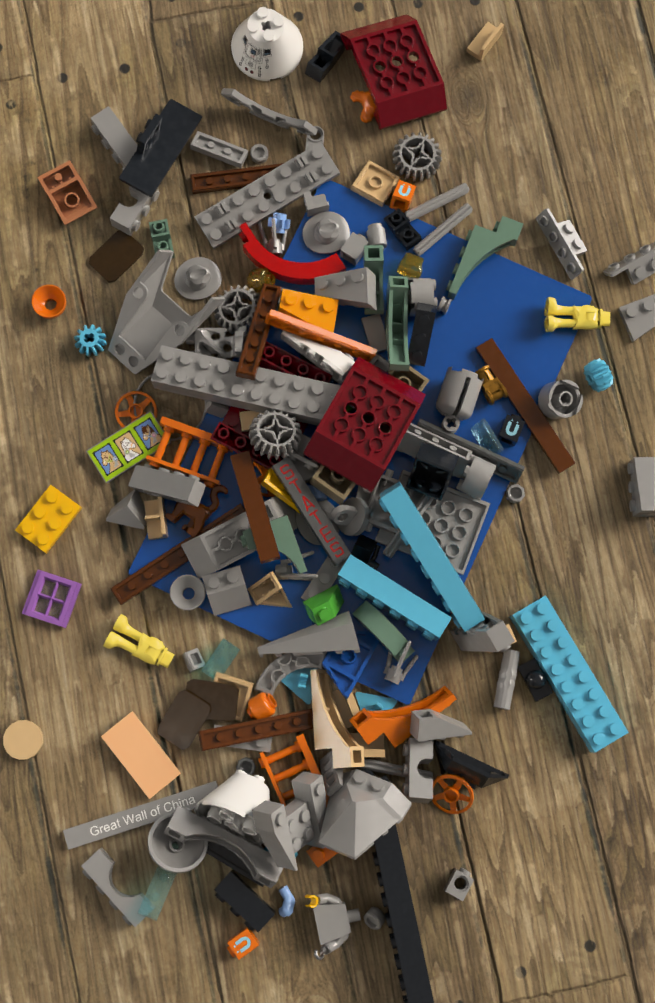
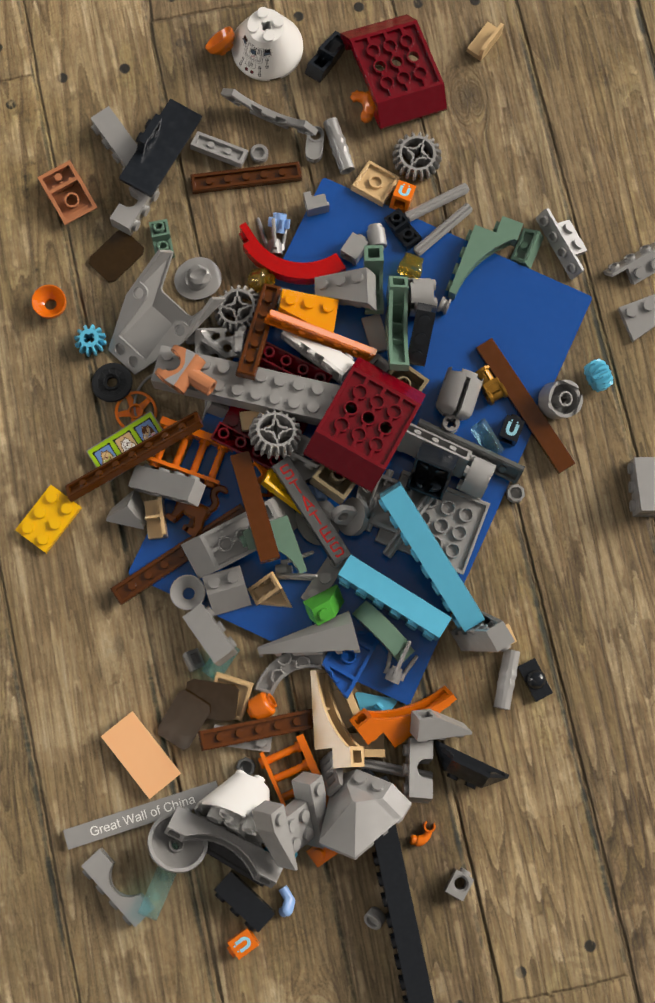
tan tile [3,720,44,760] -> none
medium lavender piece [22,570,82,628] -> none
light yellow piece [103,614,175,668] -> none
light grey piece [194,142,340,249] -> none
medium azure piece [281,668,317,704] -> none
light grey hat [302,211,350,254] -> none
light grey torso [305,893,361,960] -> none
black slope [351,534,377,564] -> none
black hand [367,545,381,570] -> none
orange wheel [432,774,474,814] -> none
medium azure brick [509,595,629,753] -> none
light yellow piece [544,297,610,332] -> none
none -> reddish brown tile [65,411,204,502]
none -> black wheel [92,363,133,402]
none -> nougat connector [155,345,217,396]
none -> light grey brick [182,603,238,667]
none -> orange piece [205,26,235,56]
none -> light grey axle [323,117,355,175]
none -> orange arm [409,821,436,847]
none -> sand green slope [510,228,544,269]

